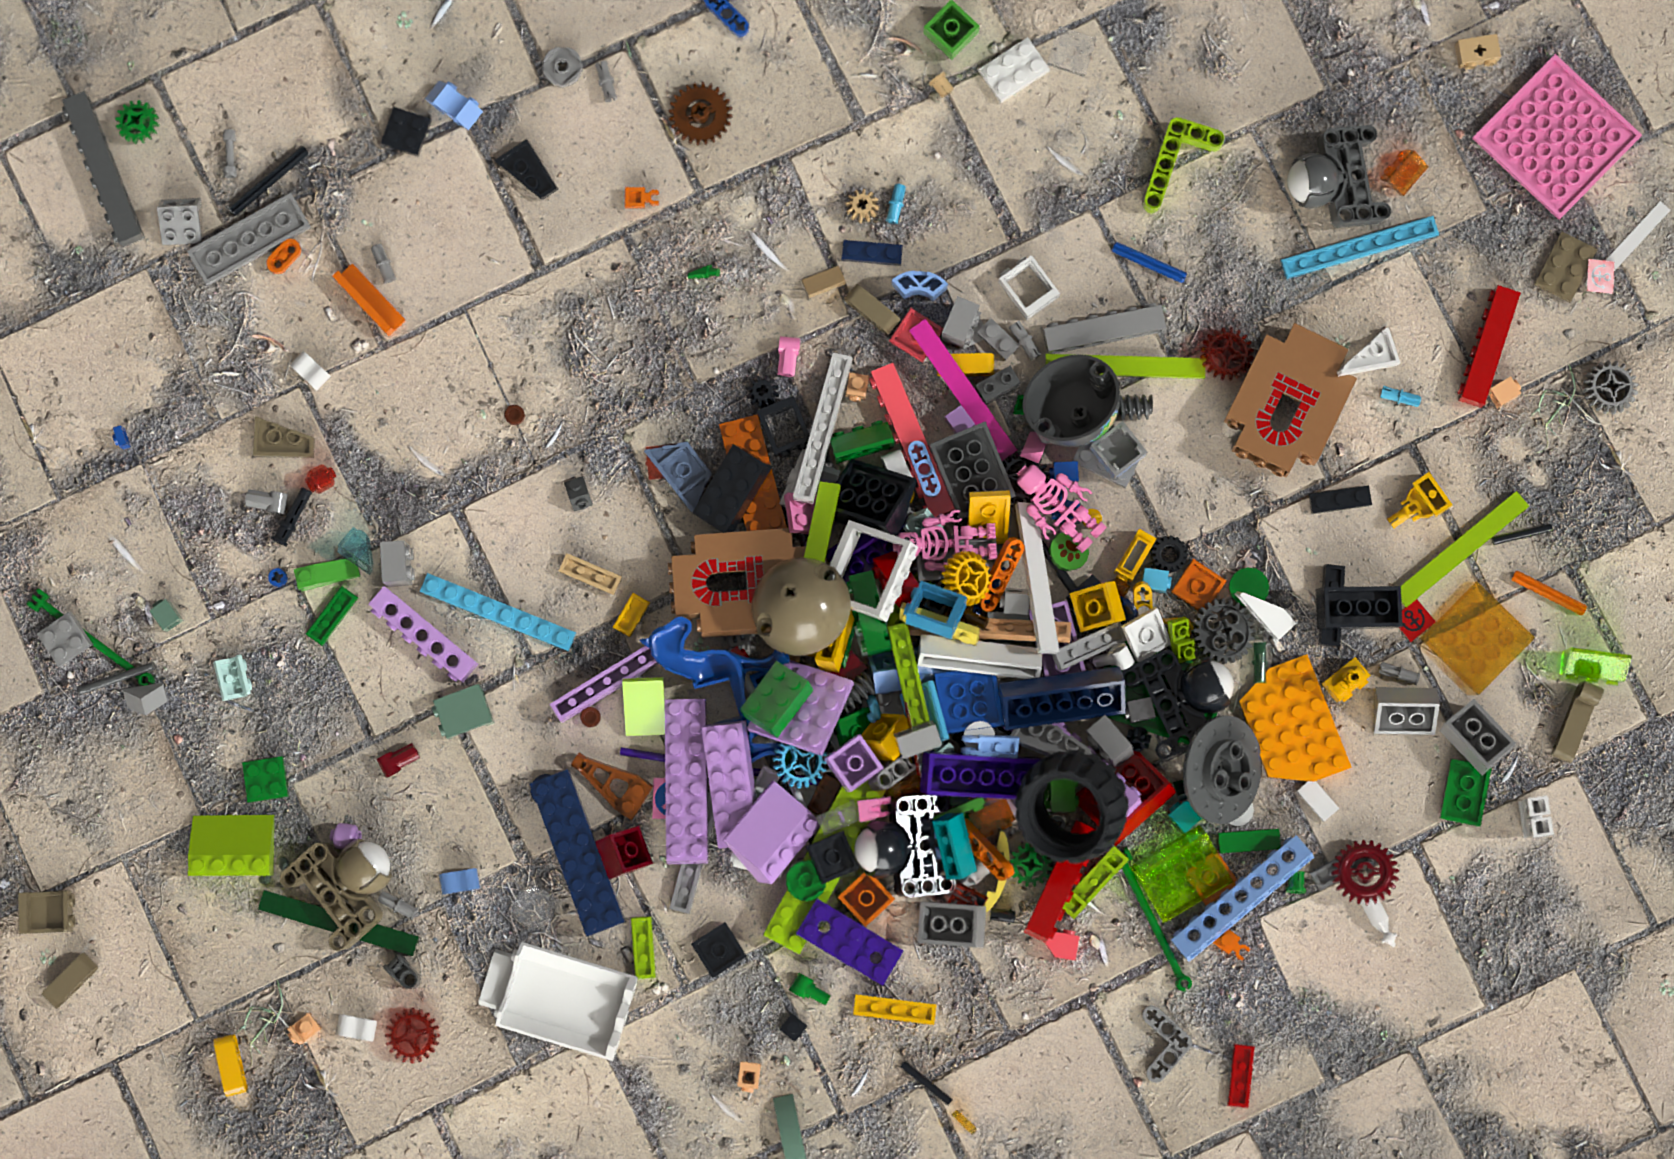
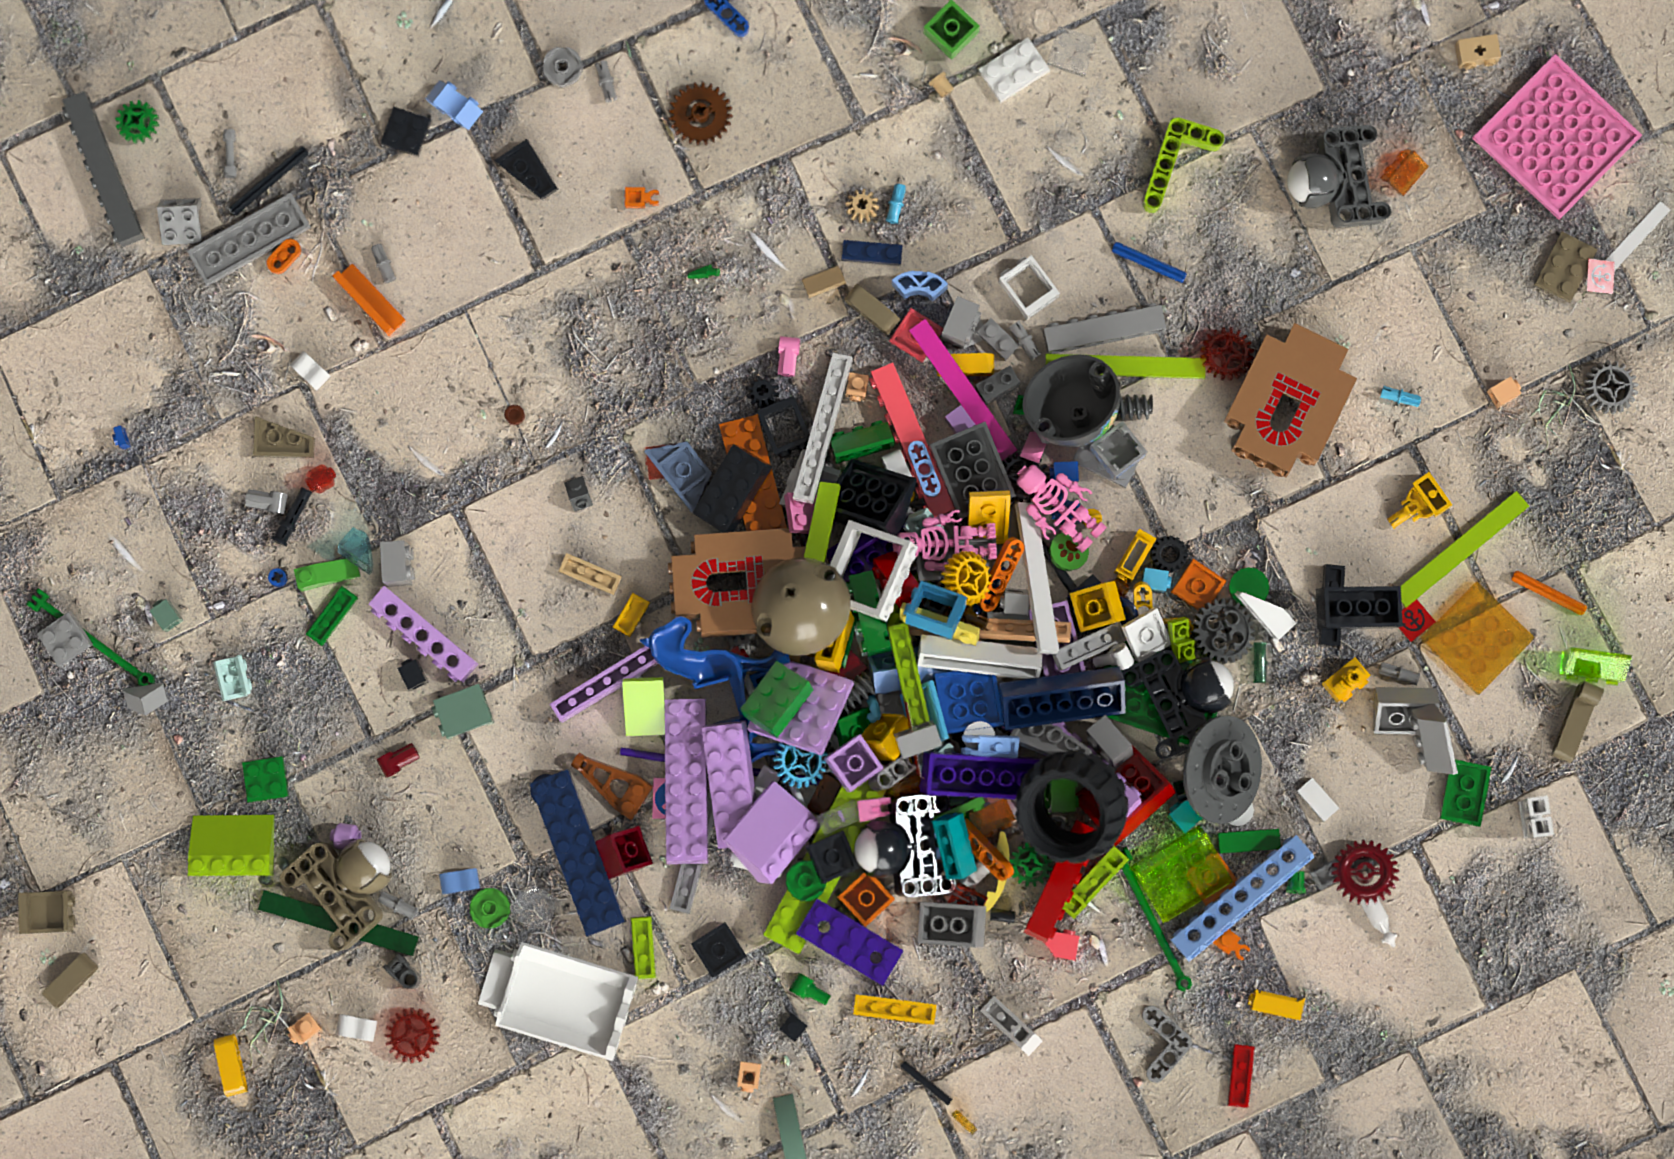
dark grey bar [78,662,156,695] -> none
medium azure plate [420,573,576,652] -> none
copper tile [580,707,601,728] -> none
flat silver brick [1125,697,1156,723] -> none
black gear [1126,727,1152,752] -> none
light orange plate [1238,654,1352,782] -> none
medium azure tile [1280,216,1439,280] -> none
black plate [1308,485,1372,514] -> none
white wing [1337,327,1400,377] -> none
light grey brick [1440,699,1516,775] -> none
red brick [1457,285,1521,408] -> none
black bar [1492,524,1553,545] -> none
none -> black brick [397,658,429,691]
none -> bright green tile [470,888,510,928]
none -> white slope [980,996,1042,1056]
none -> yellow window [1248,989,1305,1021]
none -> light grey slope [1410,703,1457,775]

